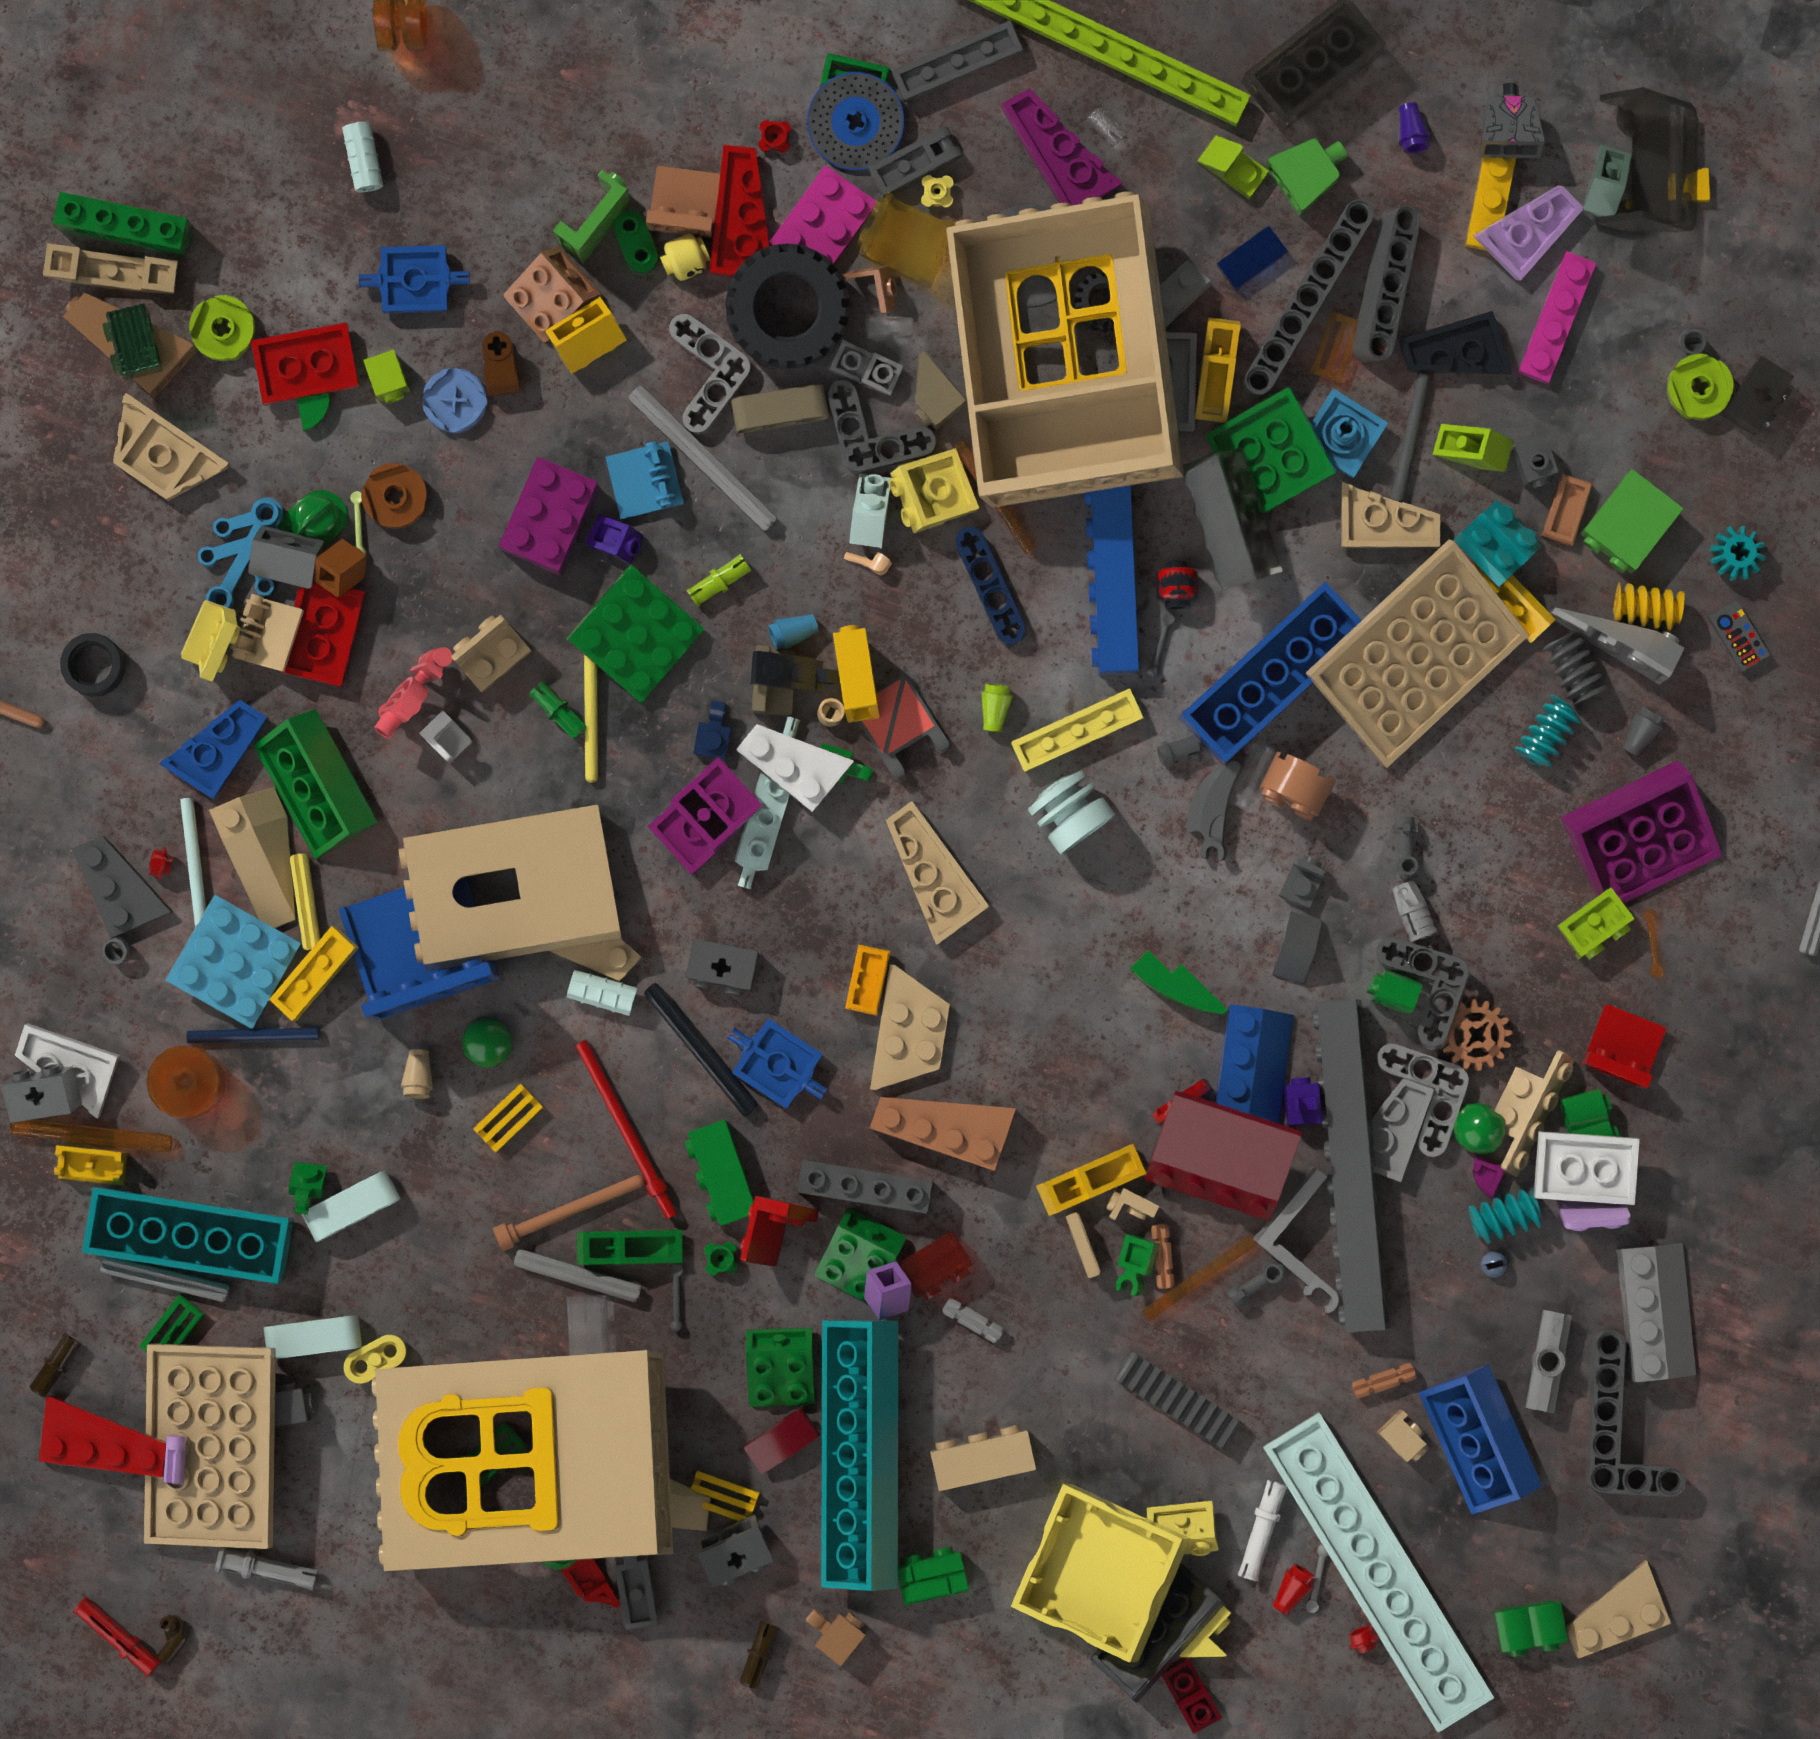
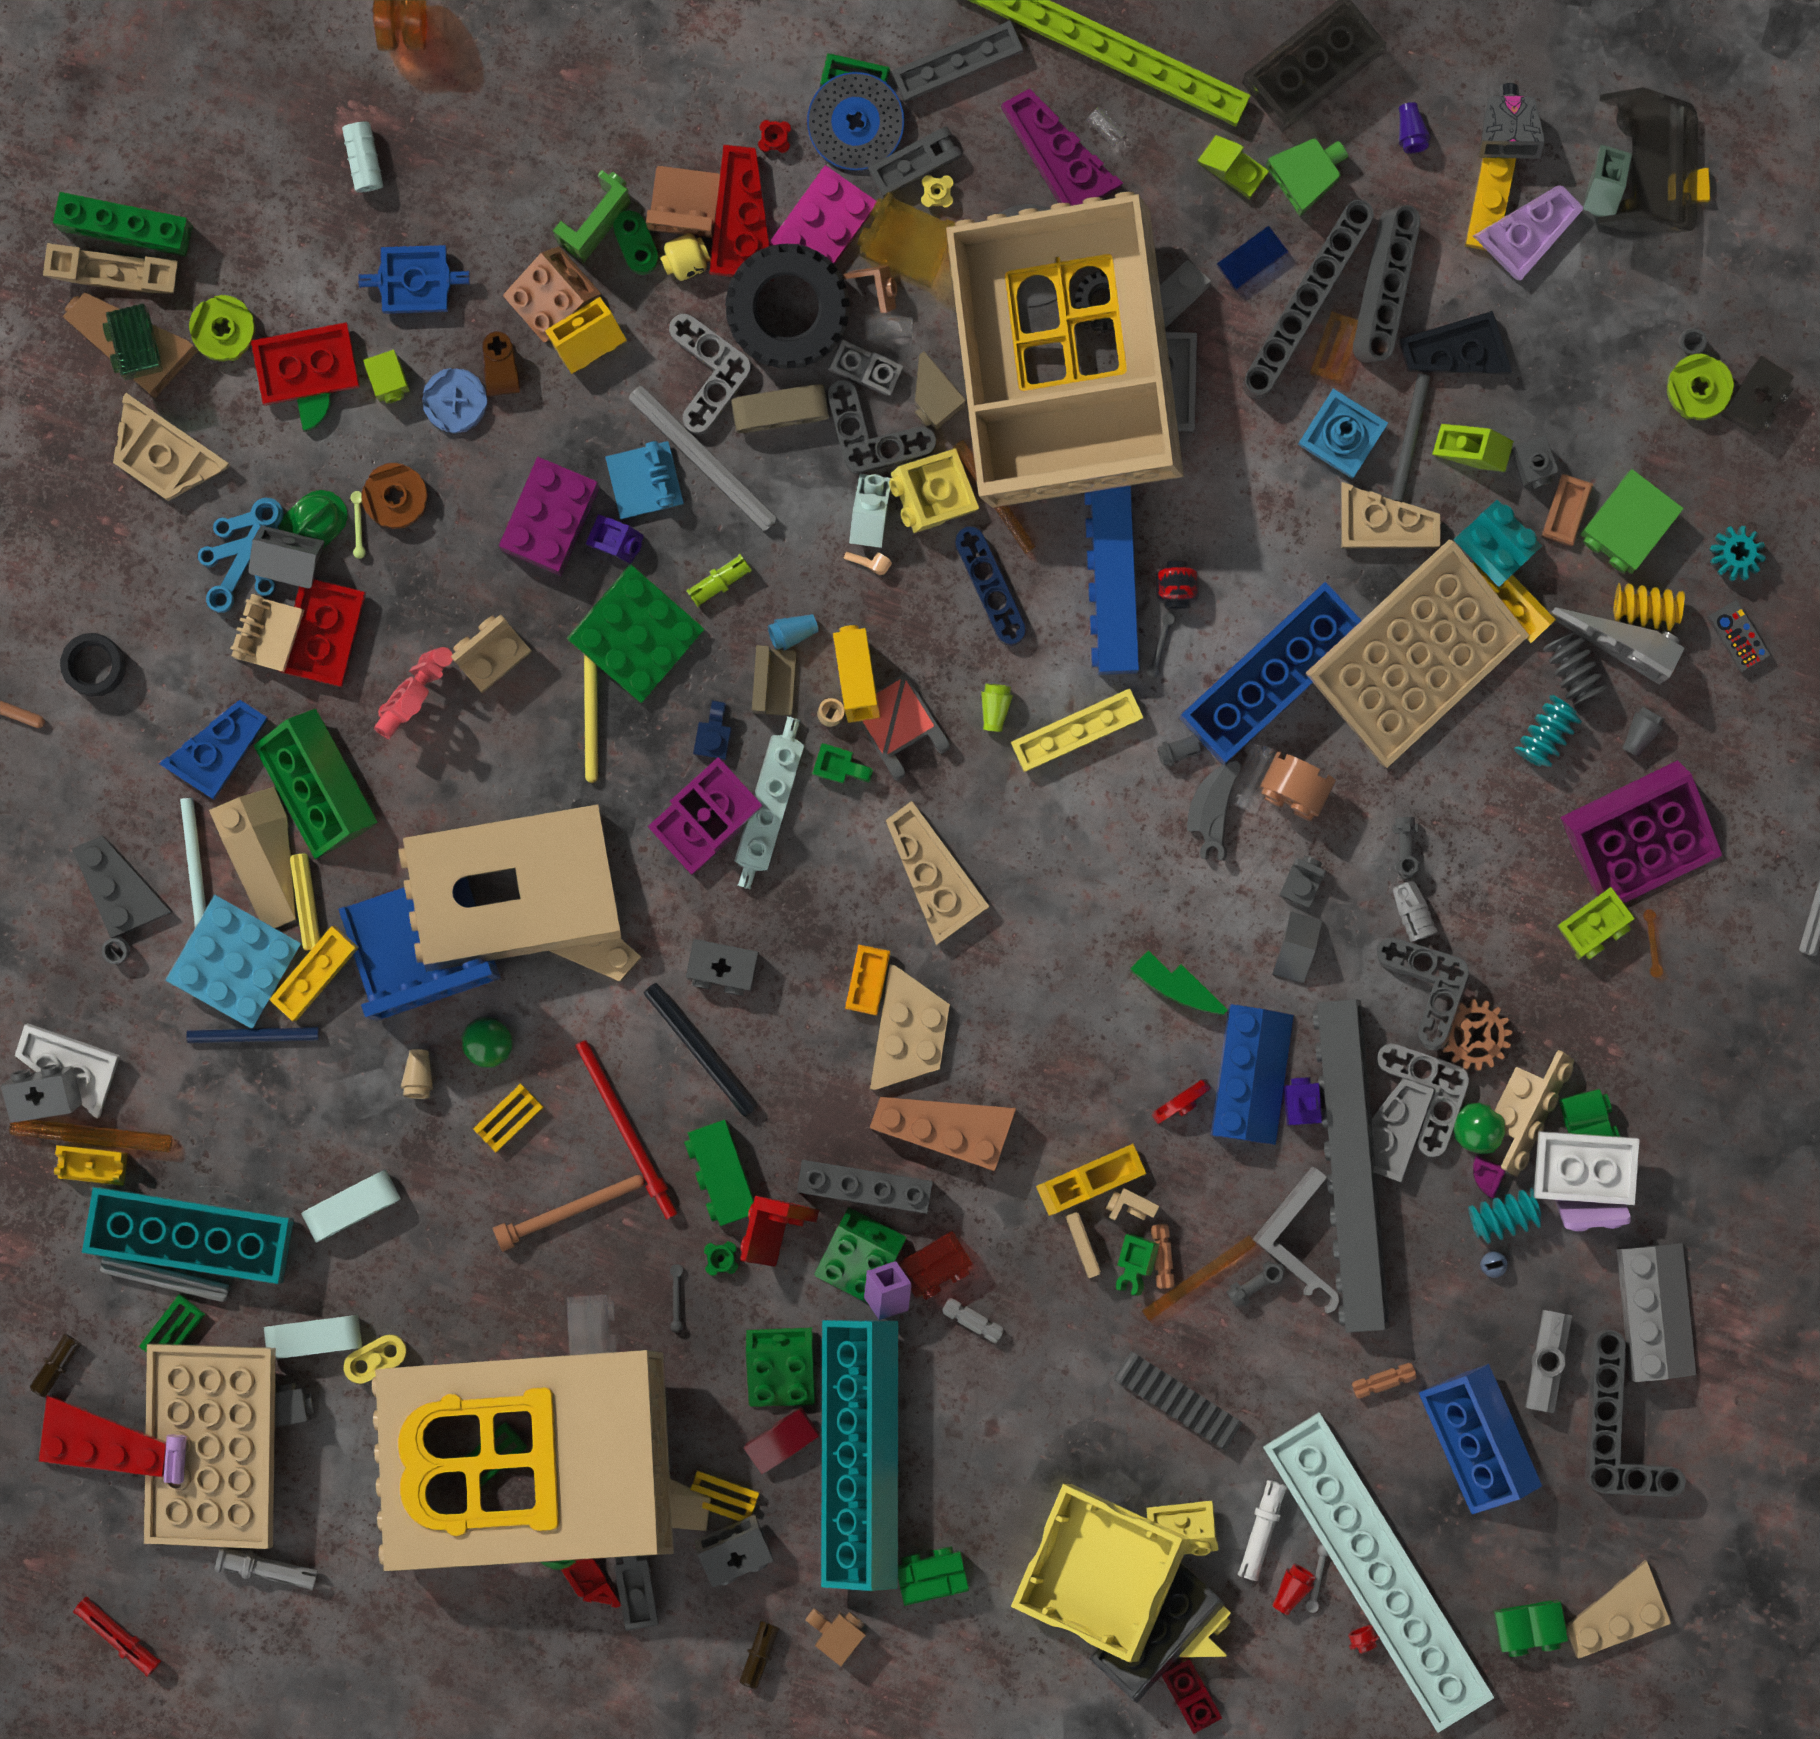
clear orange wheel [146,1045,226,1119] -> none
red plate [148,848,172,880] -> none
dark brown arm [156,1615,187,1665] -> none
light yellow bracket [181,600,240,682] -> none
green plate [289,1162,327,1215] -> none
dark orange brick [314,539,366,598] -> none
white panel [419,711,472,764] -> none
light grey axle [514,1249,641,1302] -> none
green axle [529,681,586,739] -> none
light aqua axle [566,970,638,1016] -> none
green slope [576,1230,683,1265] -> none
blue plate [727,1018,828,1109] -> none
white wing [736,724,854,812] -> none
black hinge [750,651,840,692] -> none
tan brick [930,1425,1036,1491] -> none
light aqua wheel [1028,769,1115,855] -> none
dark red slope [1144,1090,1302,1221] -> none
clear smoke brick [1183,447,1283,591] -> none
yellow slope [1195,317,1241,423] -> none
green plate [1205,387,1337,521] -> none
green brick [1366,969,1423,1015] -> none
tan brick [1377,1409,1429,1462] -> none
dark pink plate [1517,251,1596,384] -> none
red bracket [1581,1004,1666,1089] -> none

